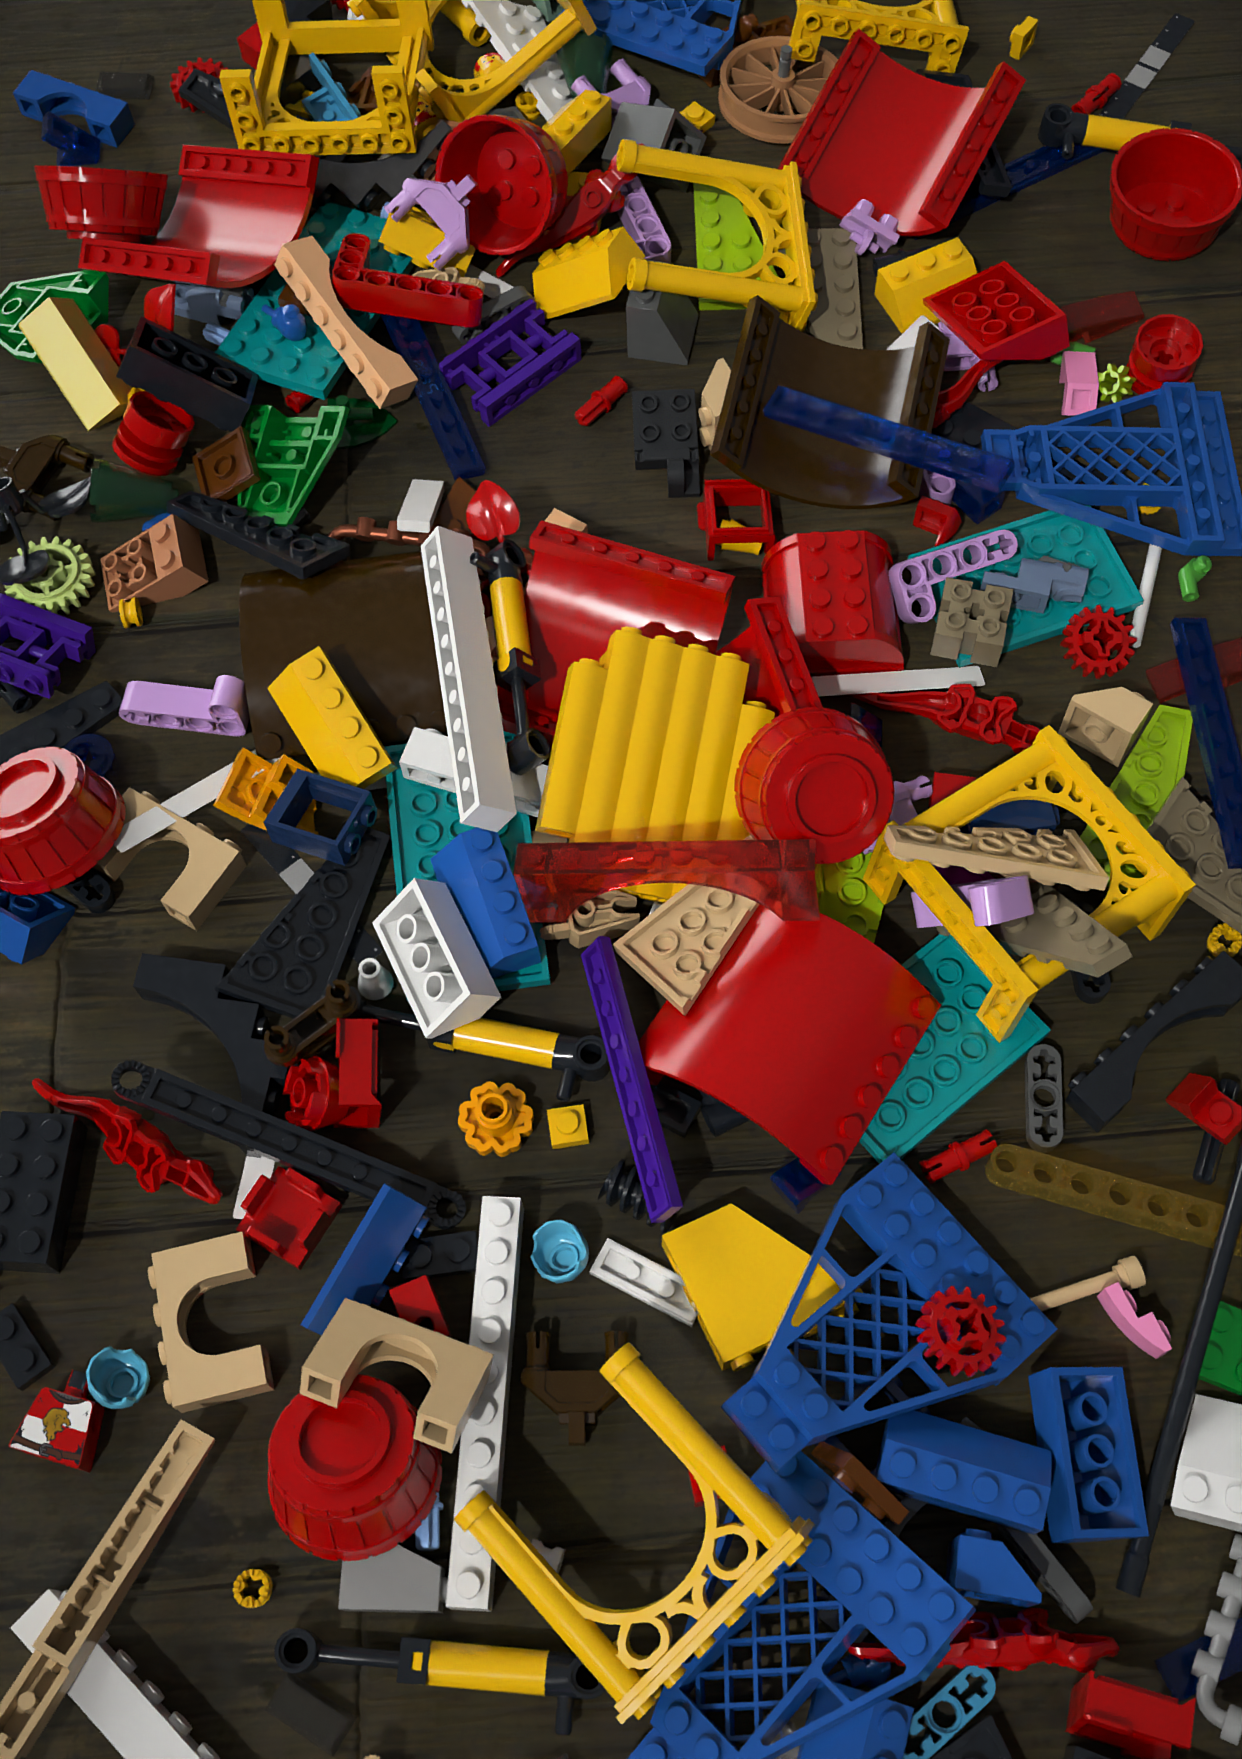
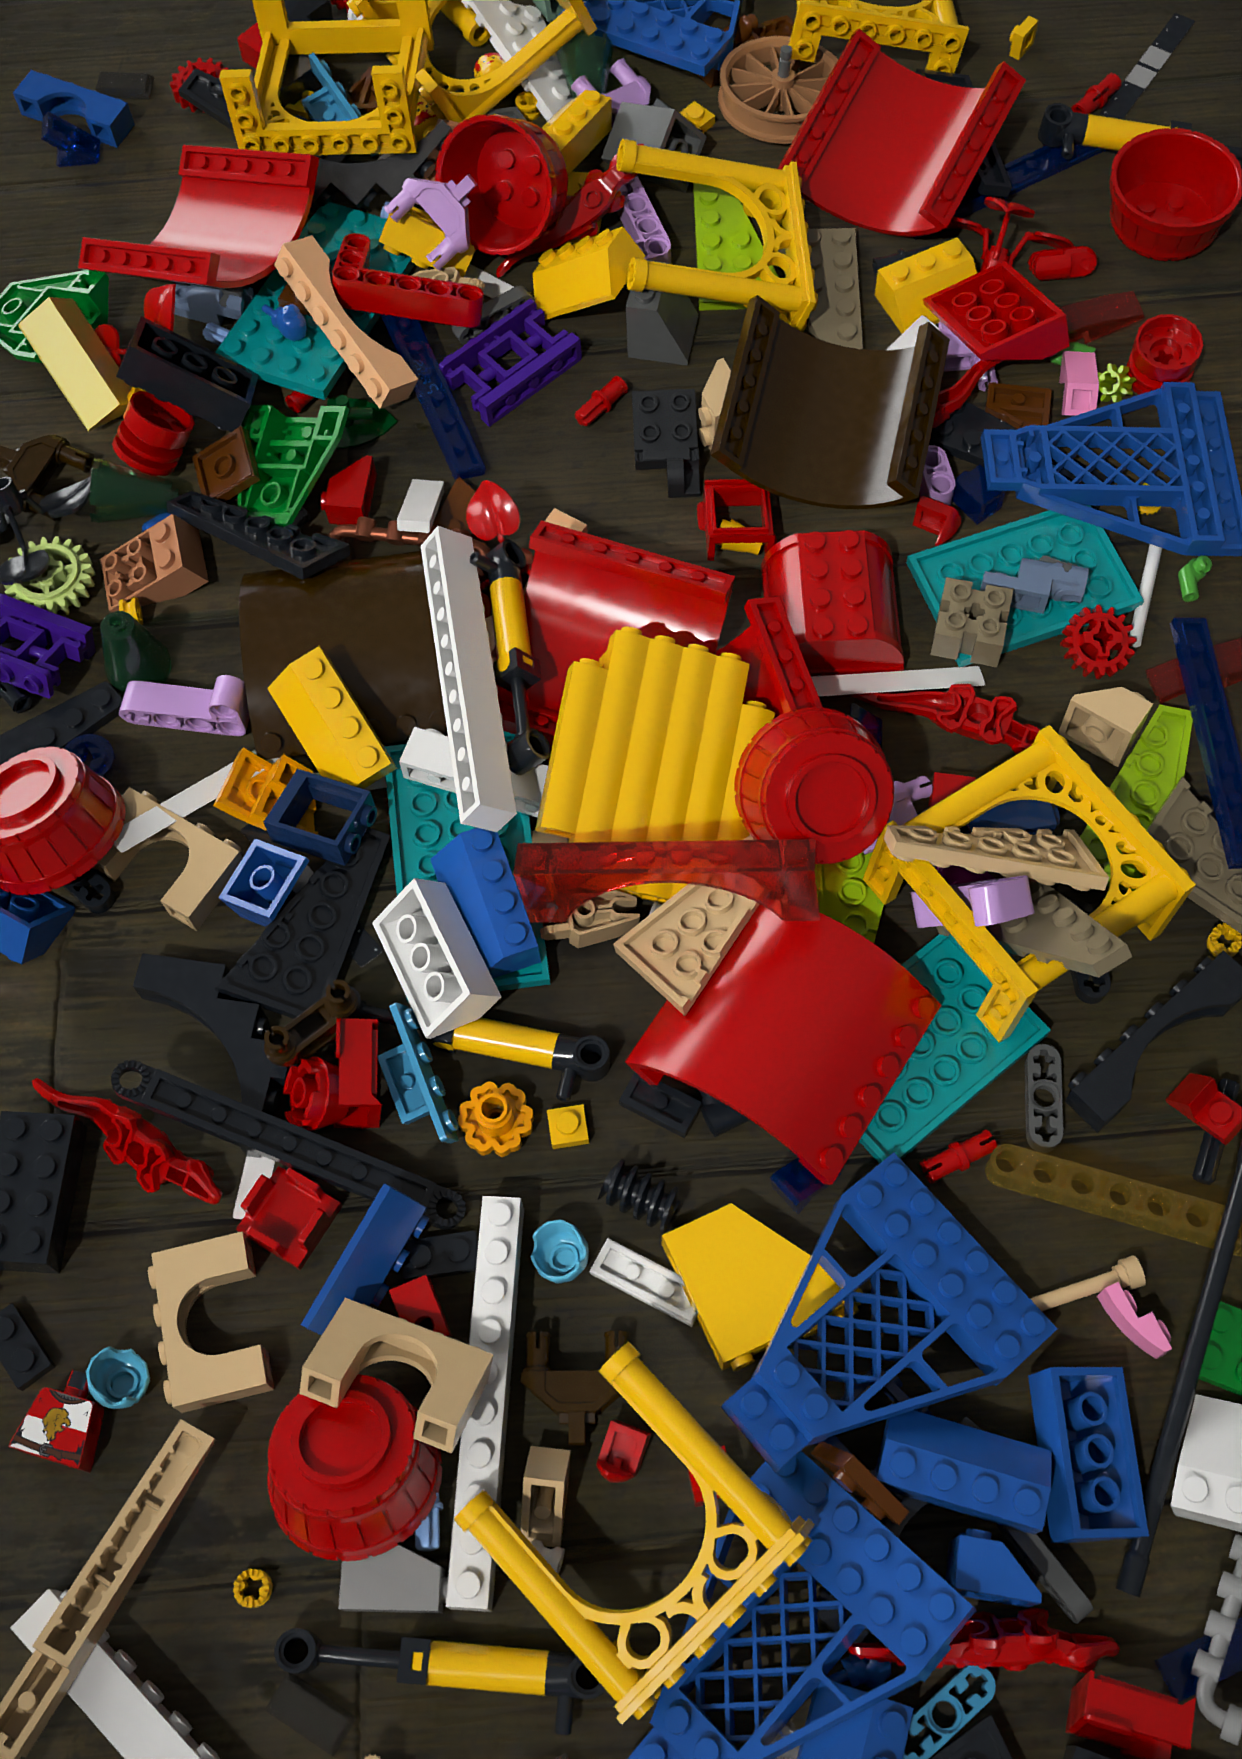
red piece [34,165,169,243] -> none
white cone [358,958,393,1000] -> none
dark purple tile [581,936,683,1223] -> none
clear blue tile [763,385,1015,494] -> none
lavender hips [839,199,900,255] -> none
lavender beam [889,530,1018,624] -> none
red gear [916,1286,1006,1377] -> none
none -> clear green cone [100,611,171,694]
none -> blue slope [218,839,309,927]
none -> red slope [321,455,377,525]
none -> dark azure bracket [377,1002,459,1144]
none -> tan slope [521,1446,571,1547]
none -> red plate [596,1419,651,1483]
none -> red plant [945,197,1074,272]
none -> reddish brown wing [985,382,1052,429]
none -> red arm [1028,246,1098,281]

